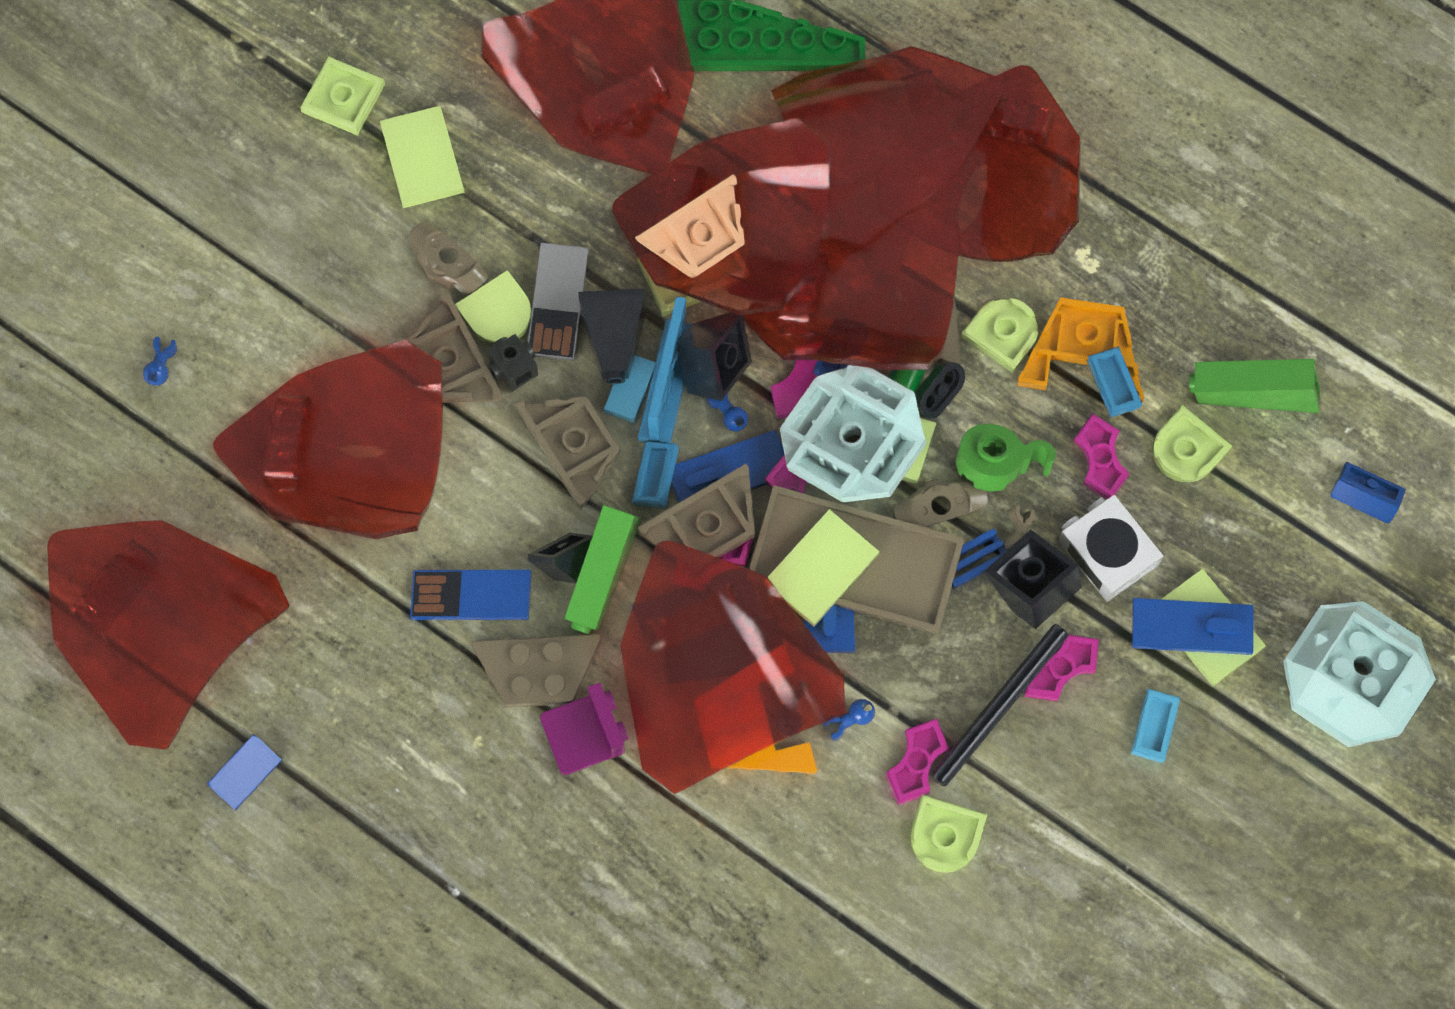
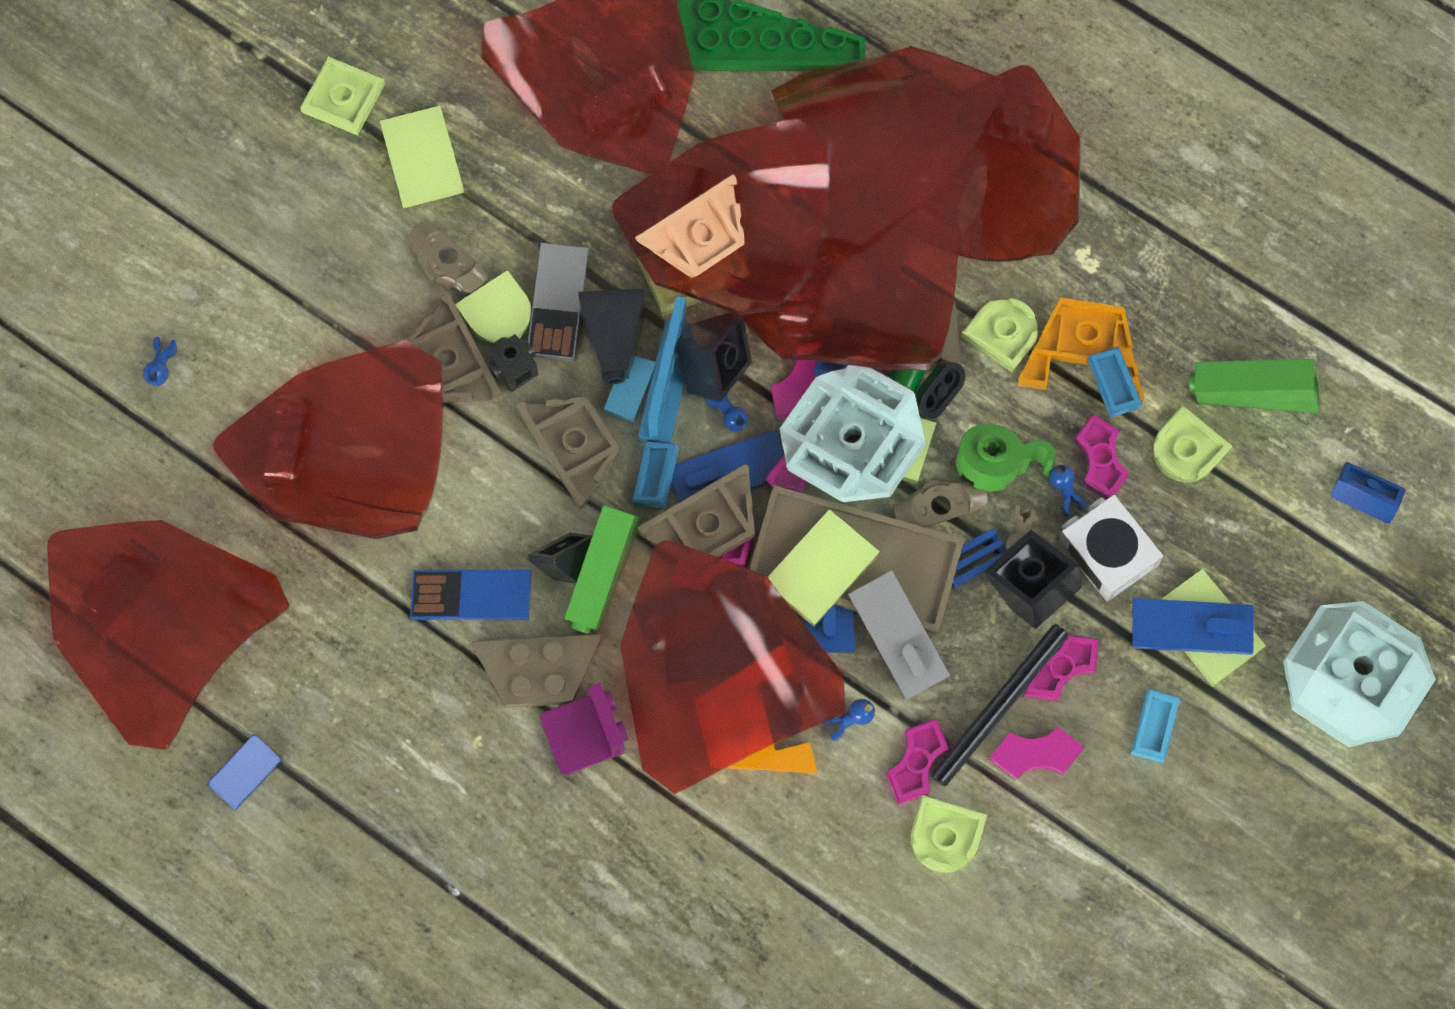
none -> light grey piece [848,570,950,700]
none -> dark pink tile [989,727,1084,780]
none -> blue arm [1049,465,1086,517]

